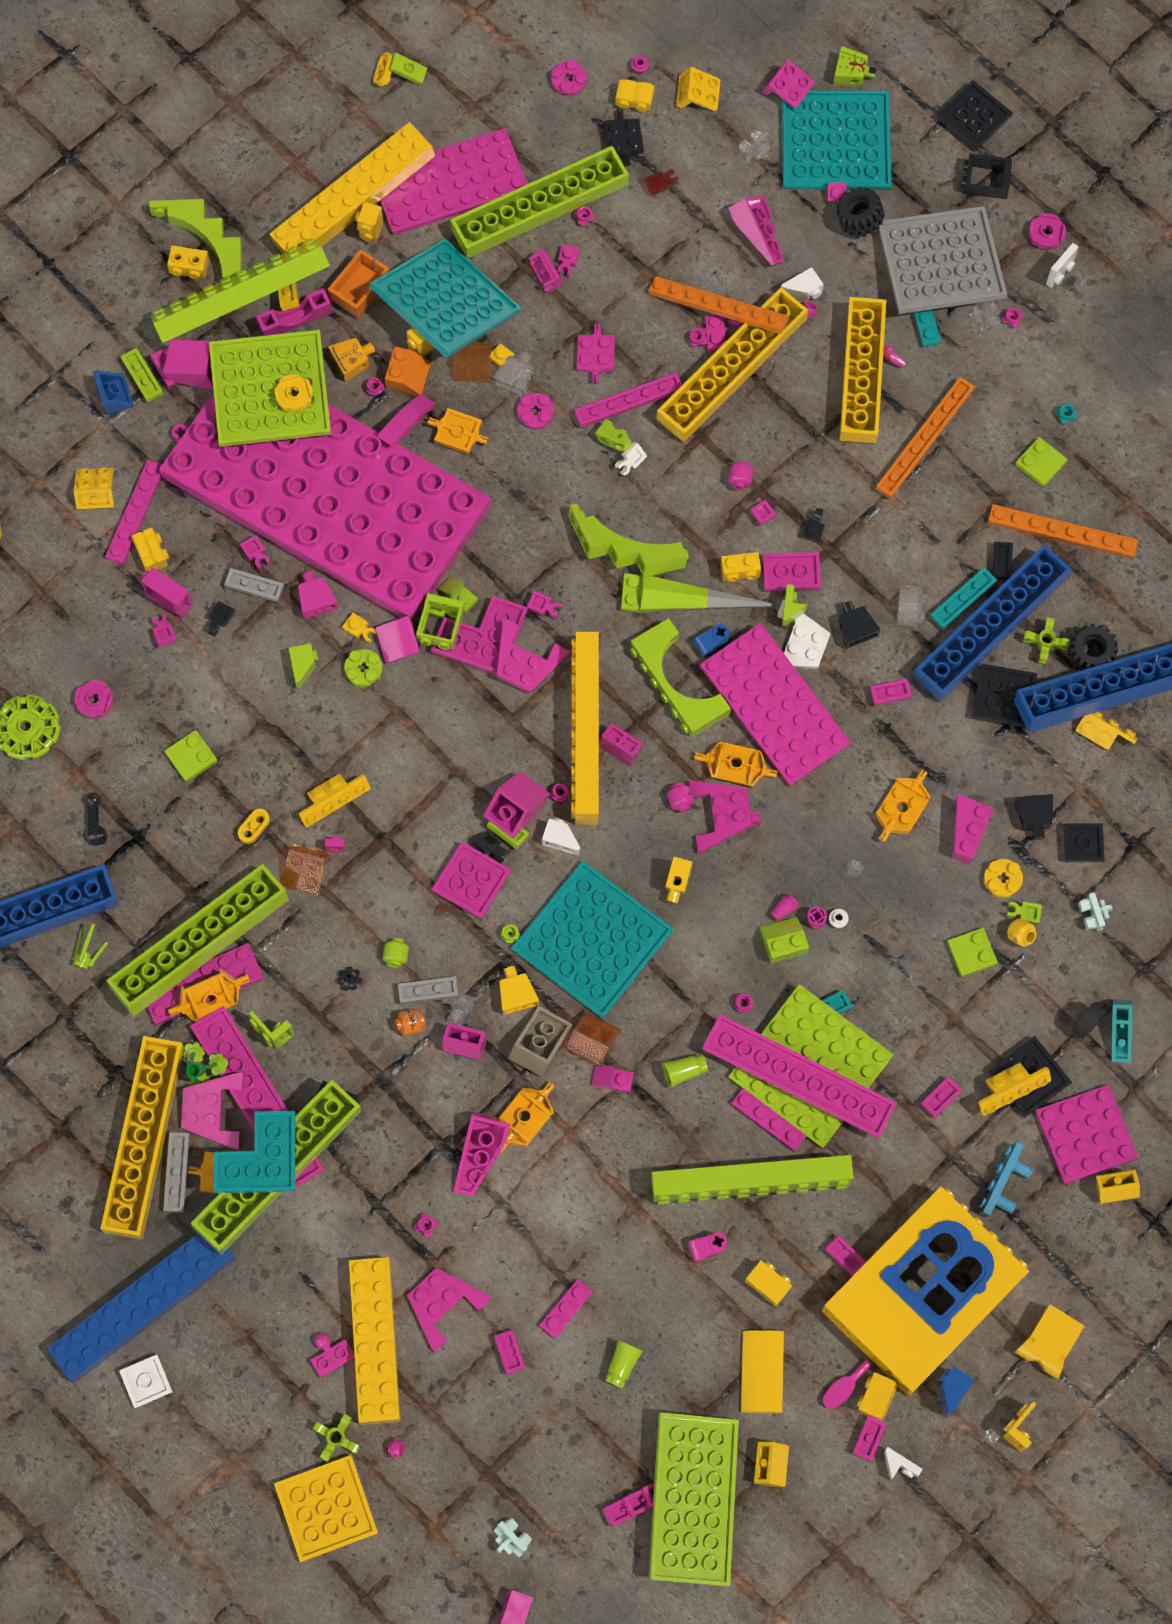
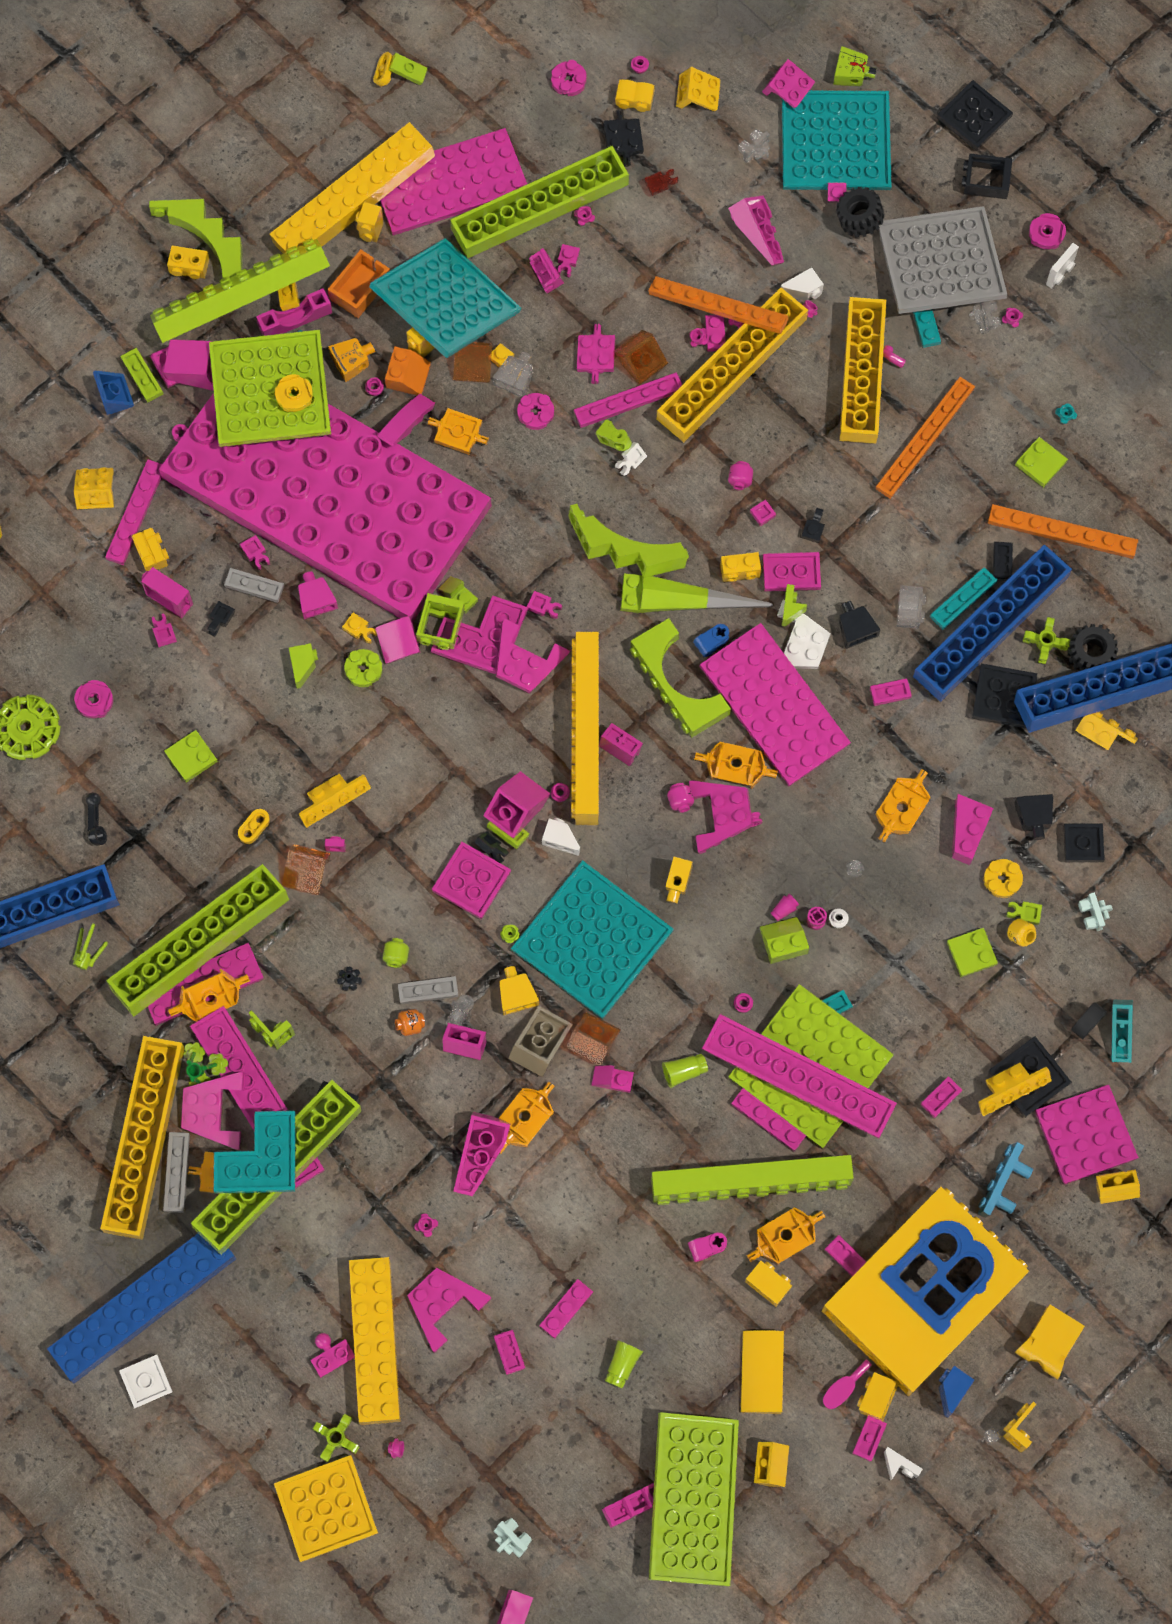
none -> clear orange slope [614,330,668,384]
none -> light orange plate [746,1207,825,1265]

